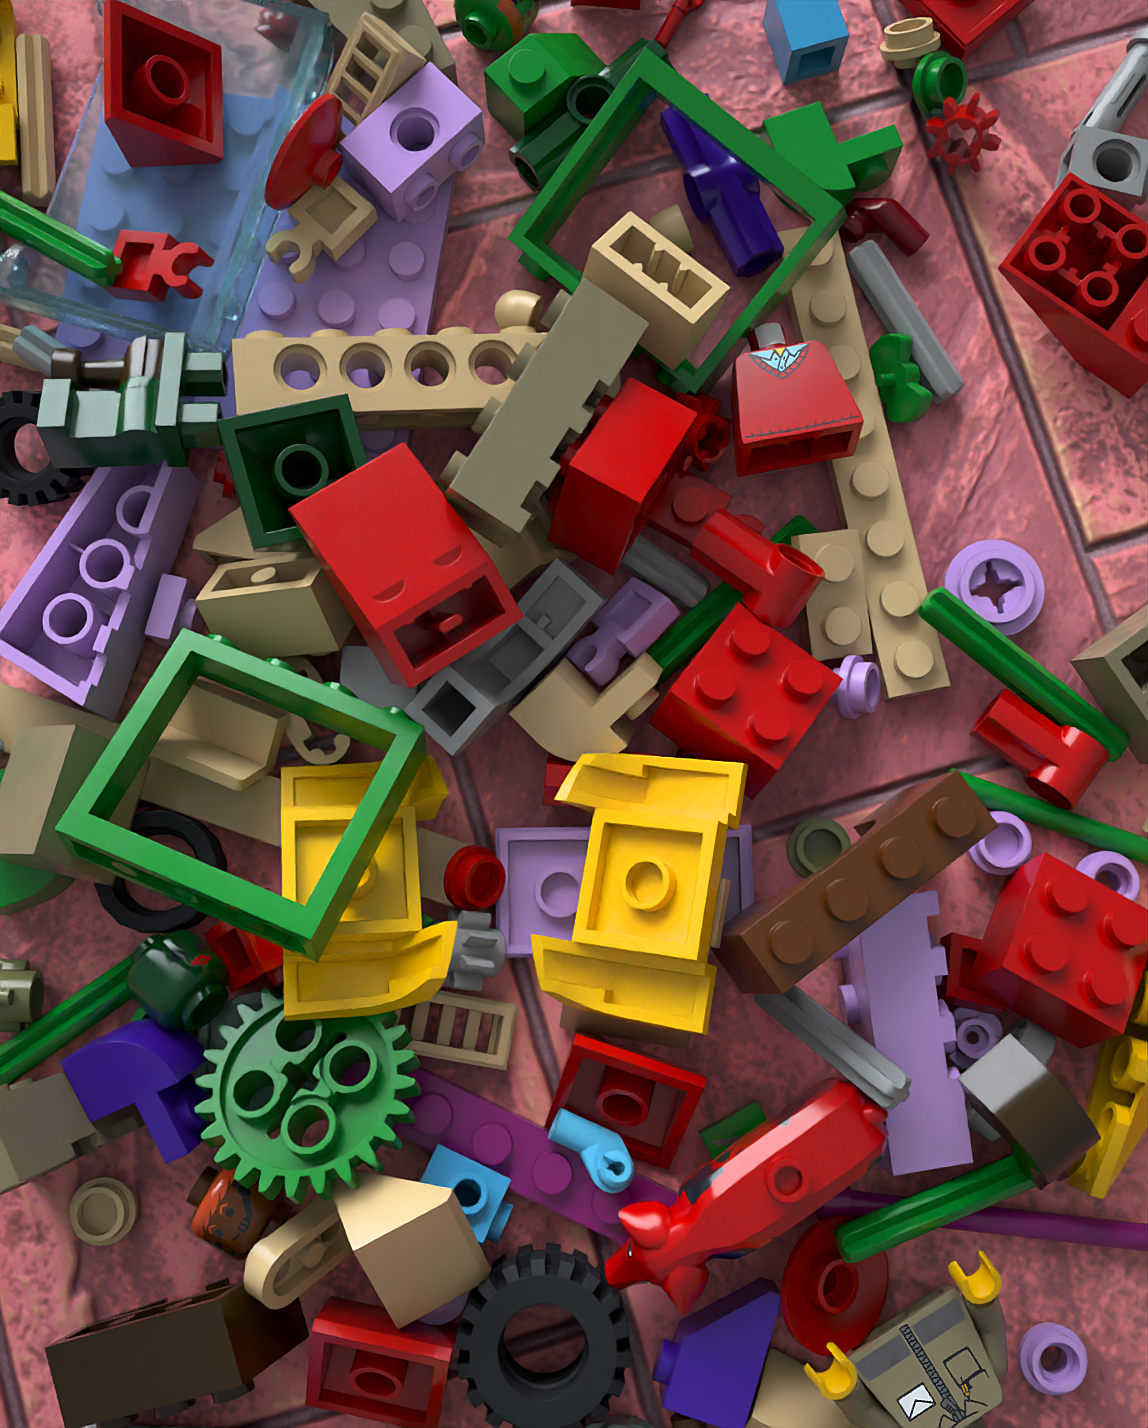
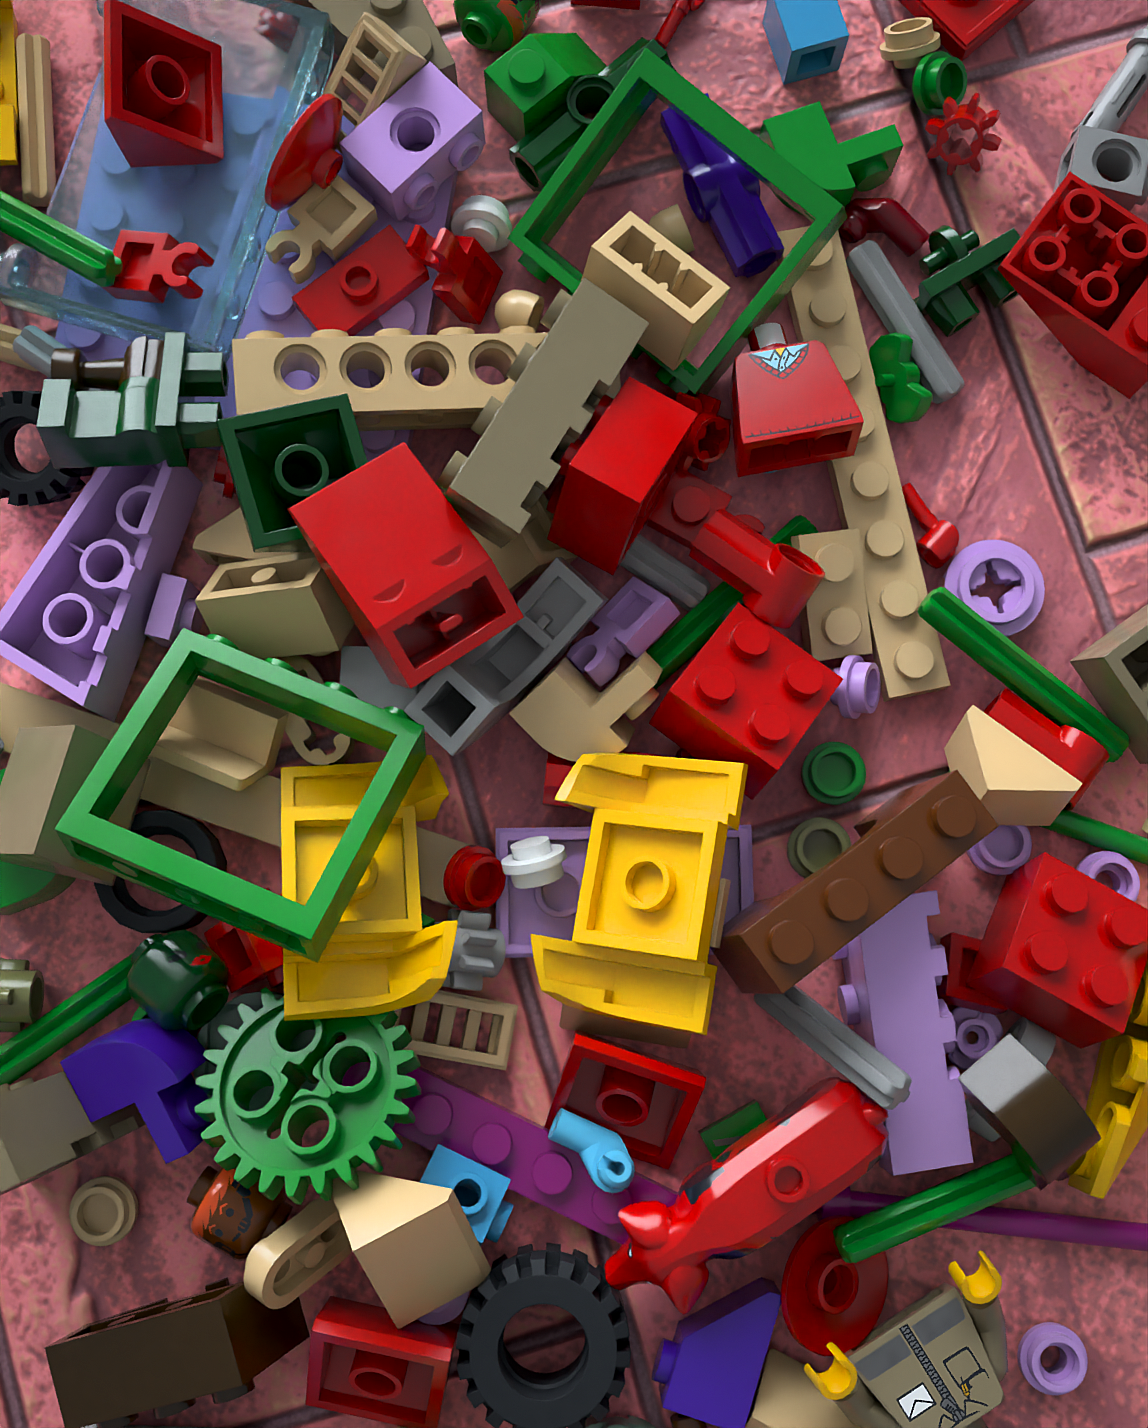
none -> red plate [291,224,430,336]
none -> red plate [405,225,503,325]
none -> white plate [451,195,512,253]
none -> white plate [501,836,567,889]
none -> green plate [801,741,866,806]
none -> red hand [902,483,959,569]
none -> dark green hips [913,225,1020,337]
none -> tan slope [944,705,1083,826]

